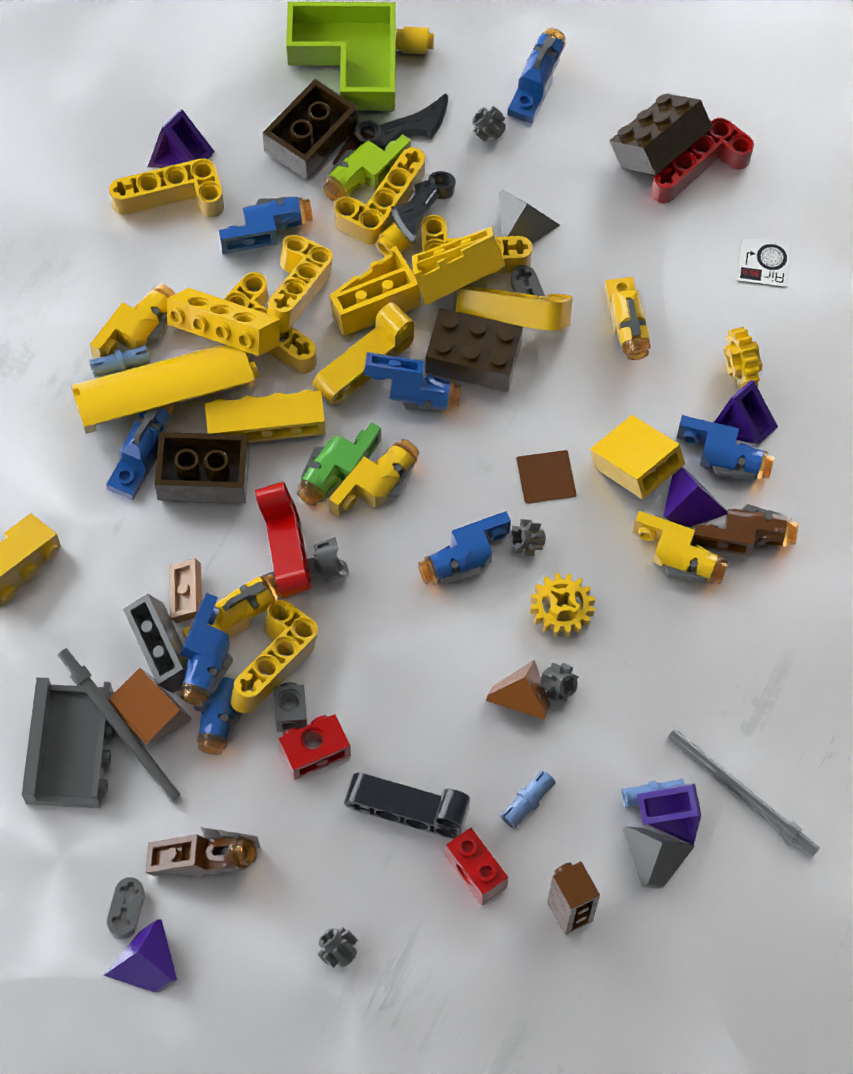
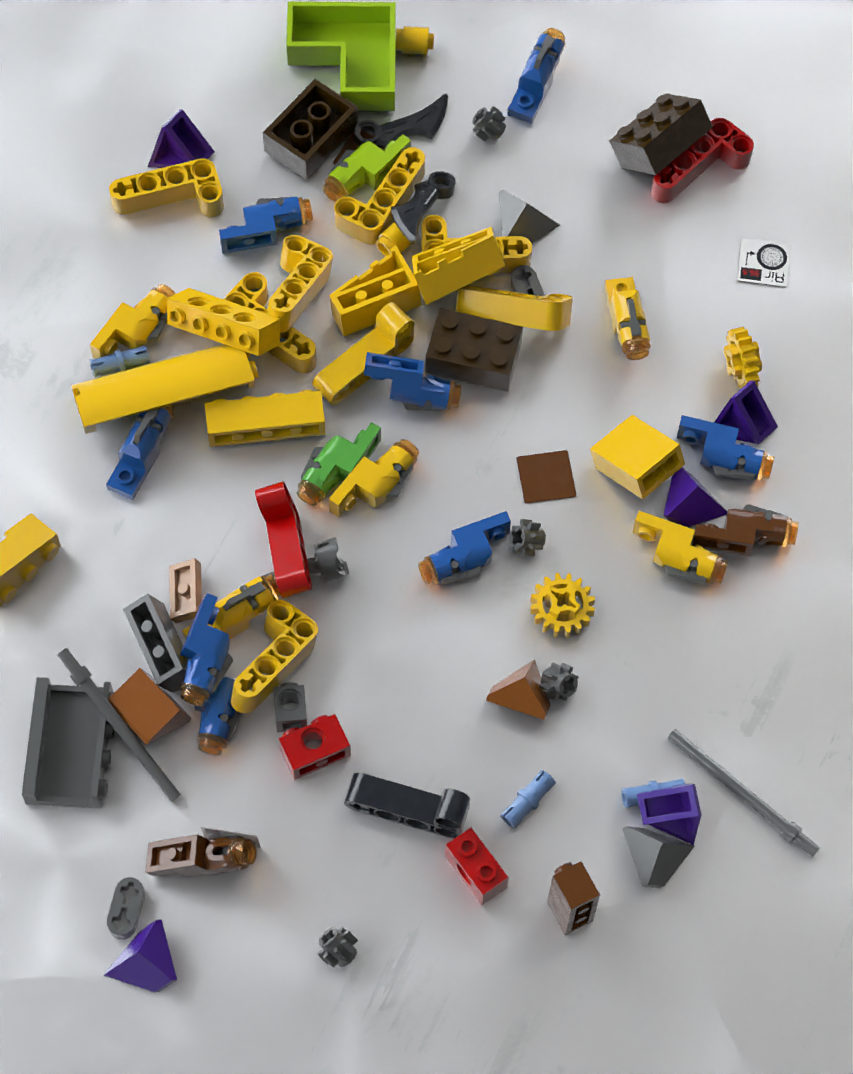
dark brown brick [155,432,250,503] -> none

